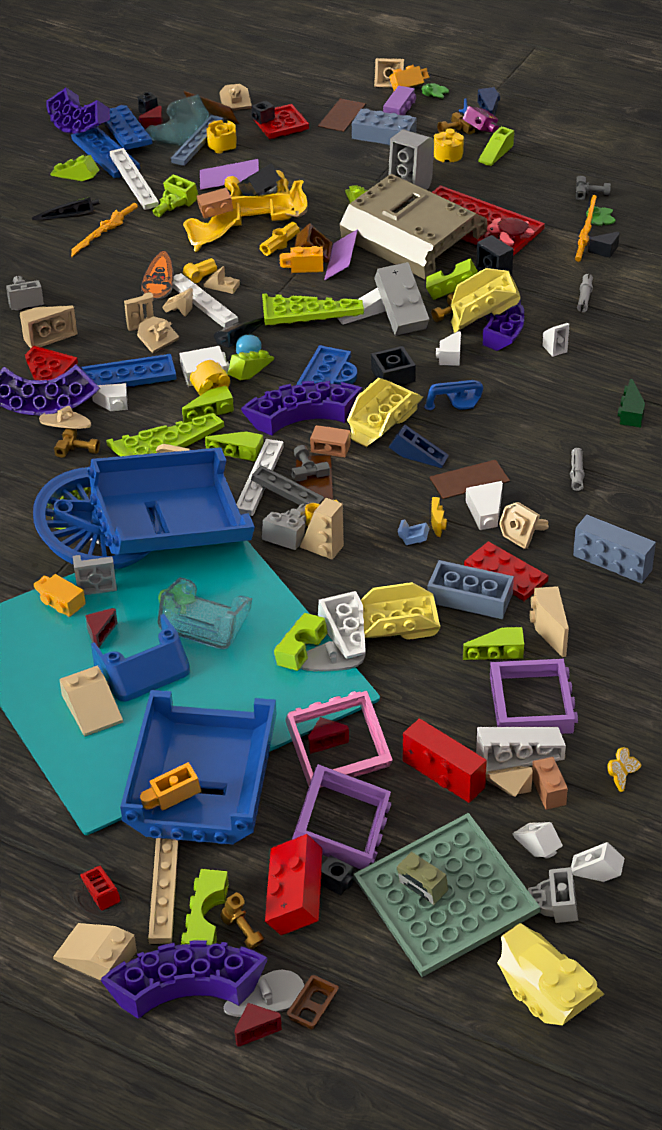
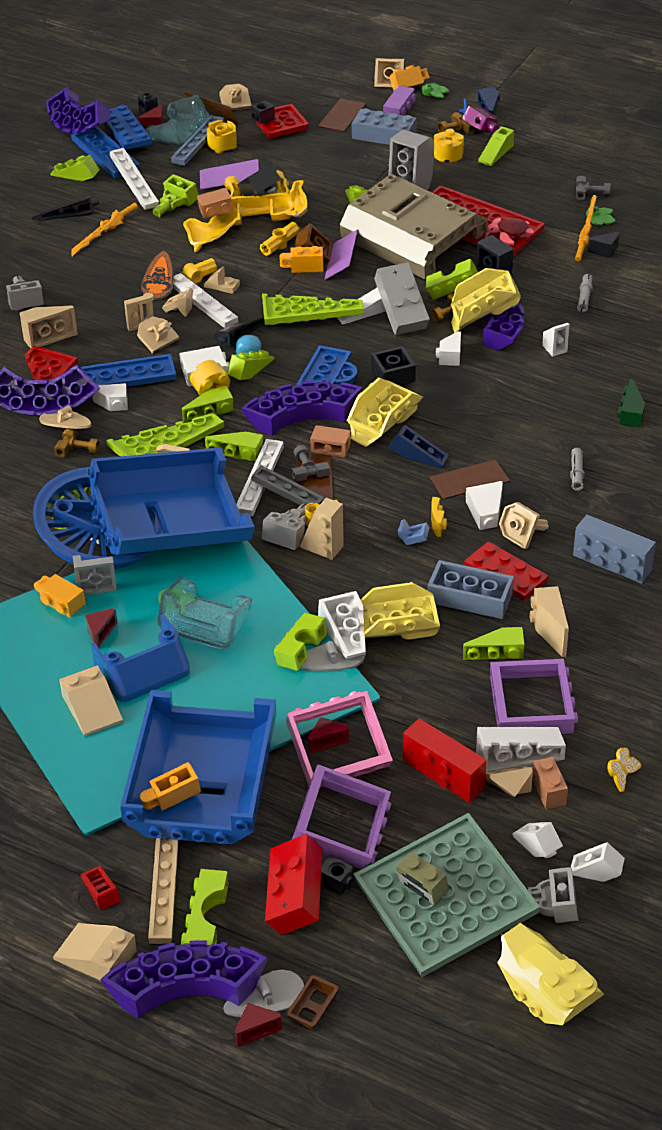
pearl gold bar [220,892,265,950] -> none
blue piece [425,380,483,410] -> none

